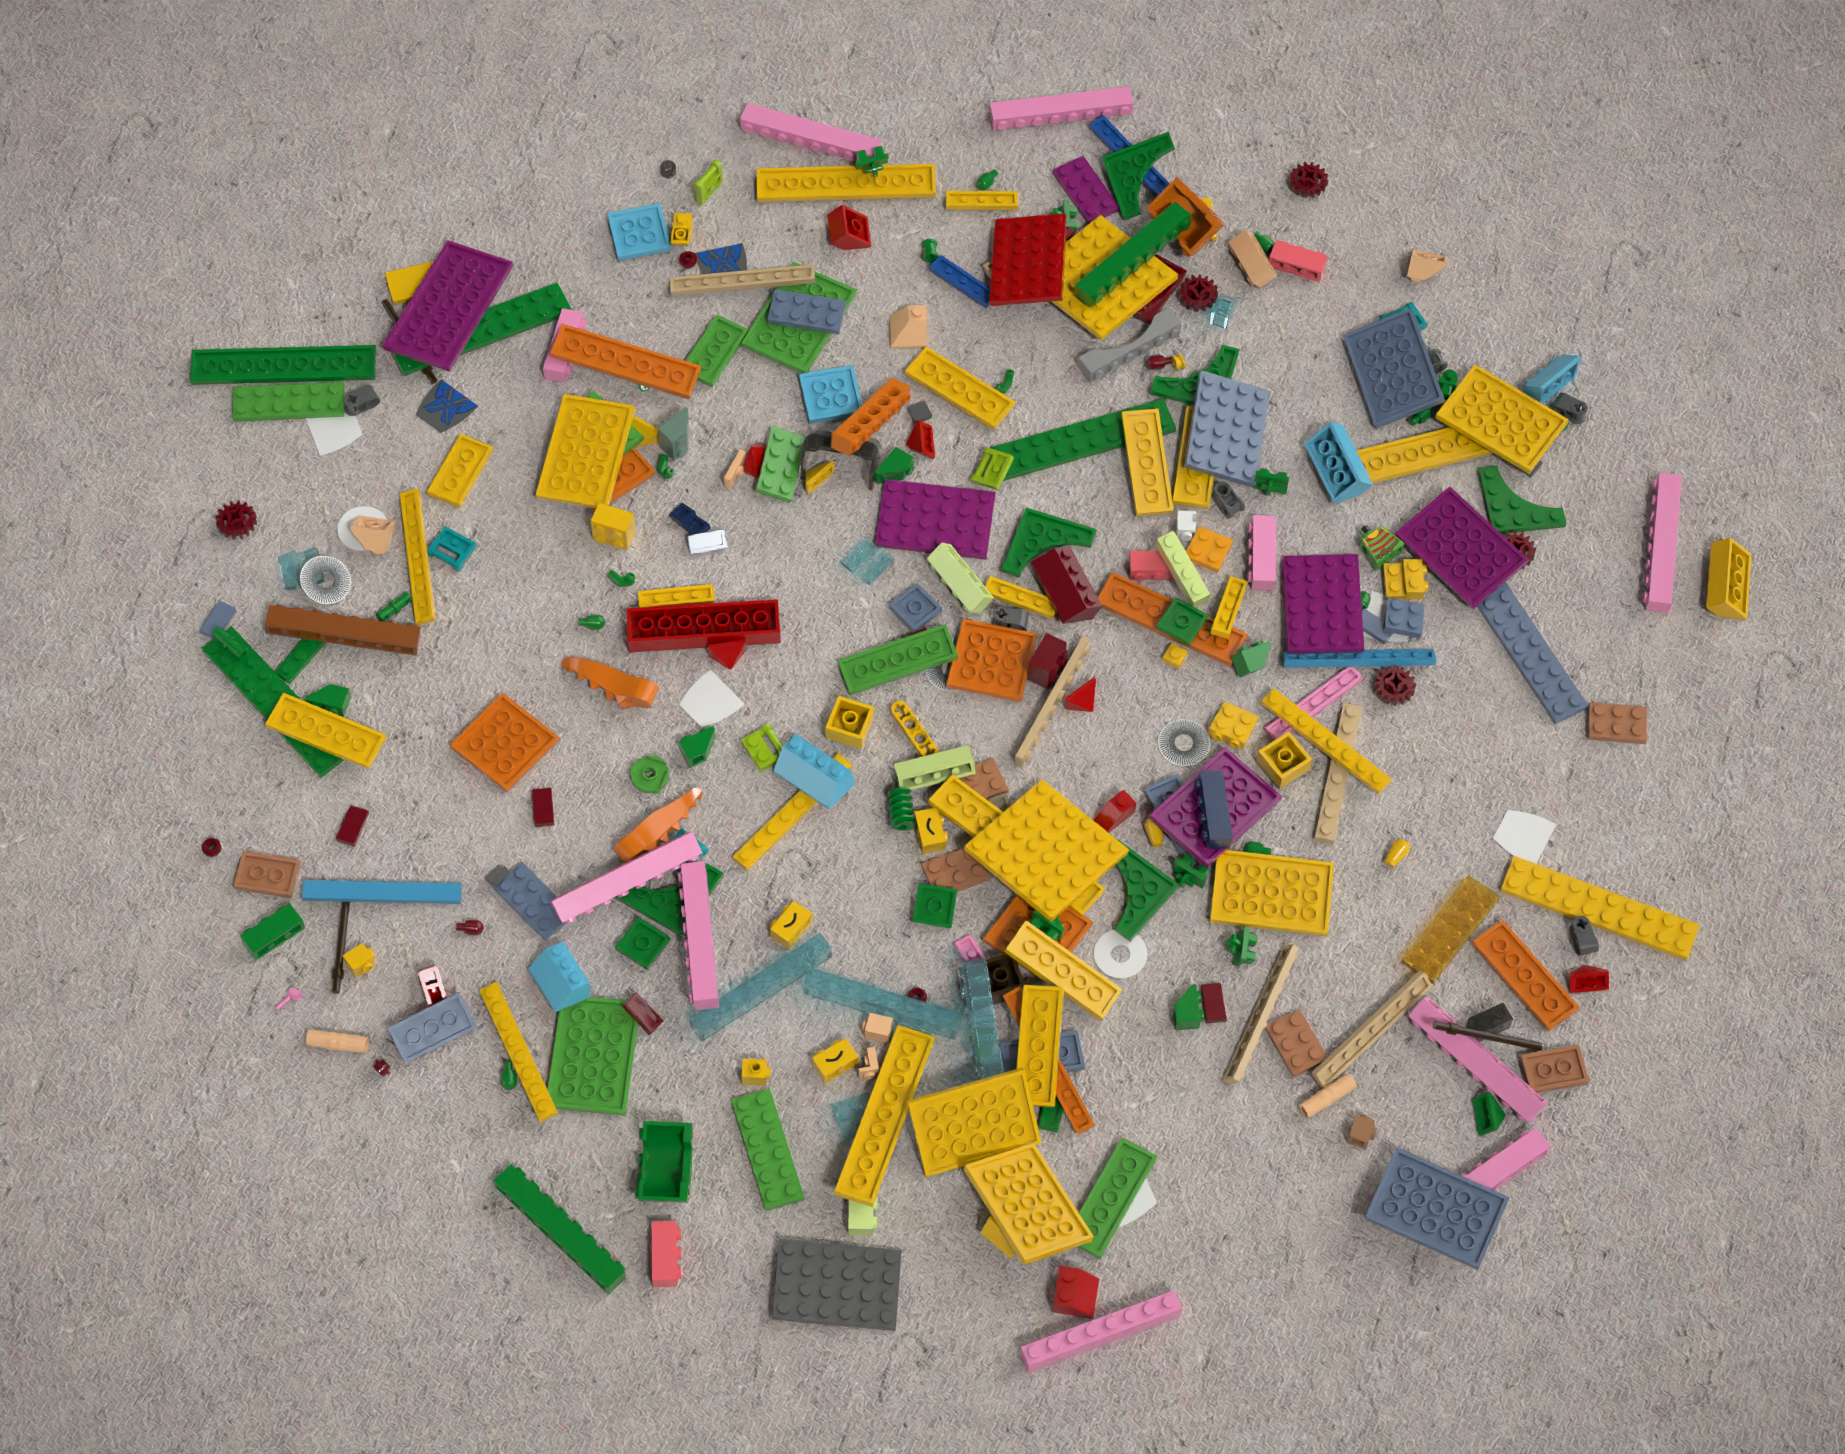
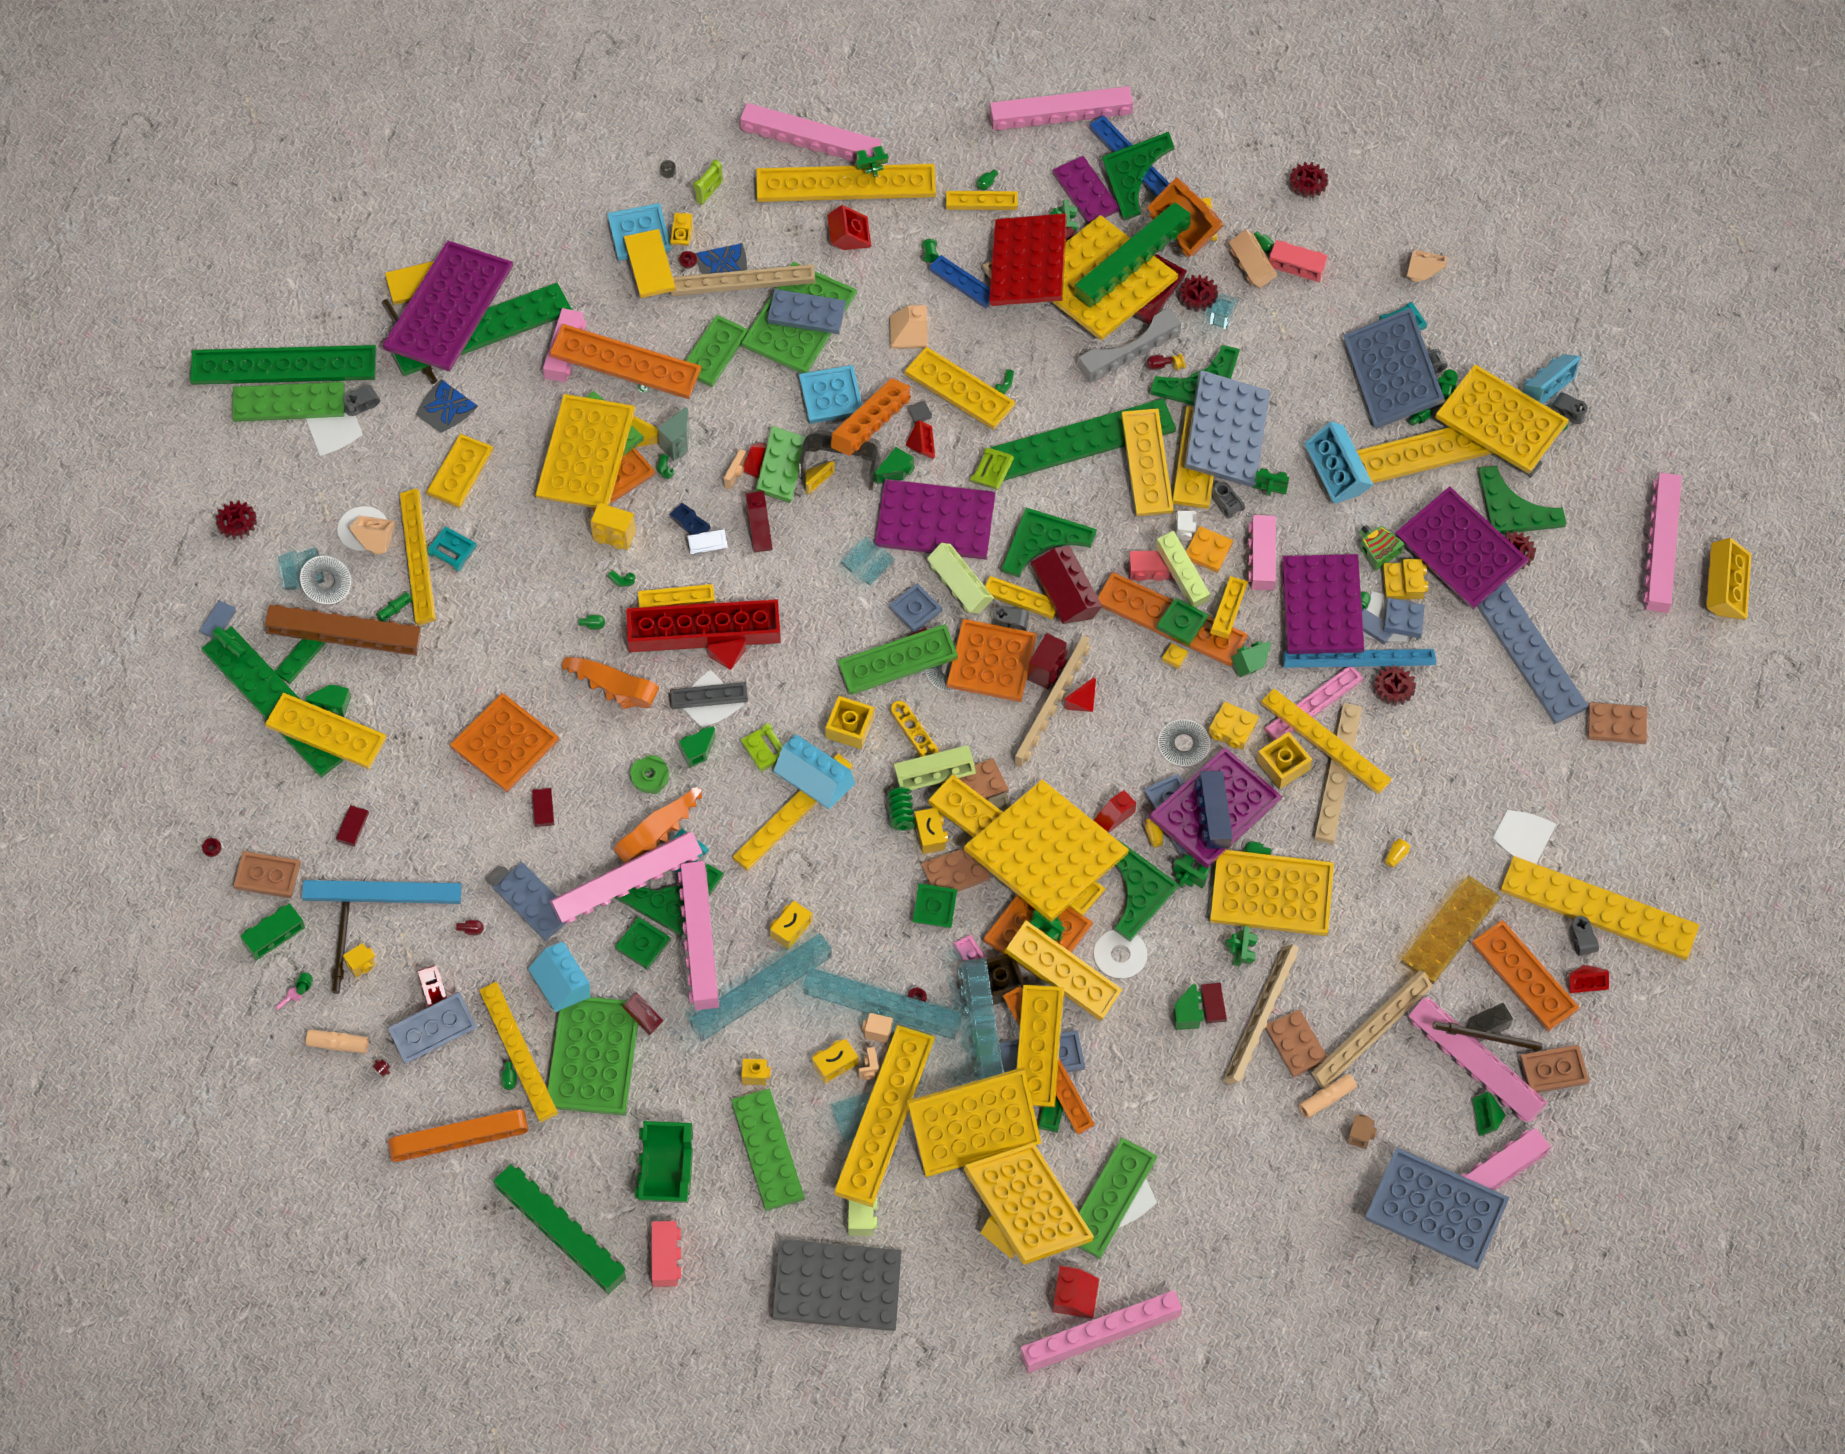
none -> green cylinder [295,972,313,995]
none -> orange beam [388,1109,529,1162]
none -> yellow tile [624,229,676,298]
none -> dark grey tile [670,682,748,709]
none -> dark red slope [745,491,773,553]

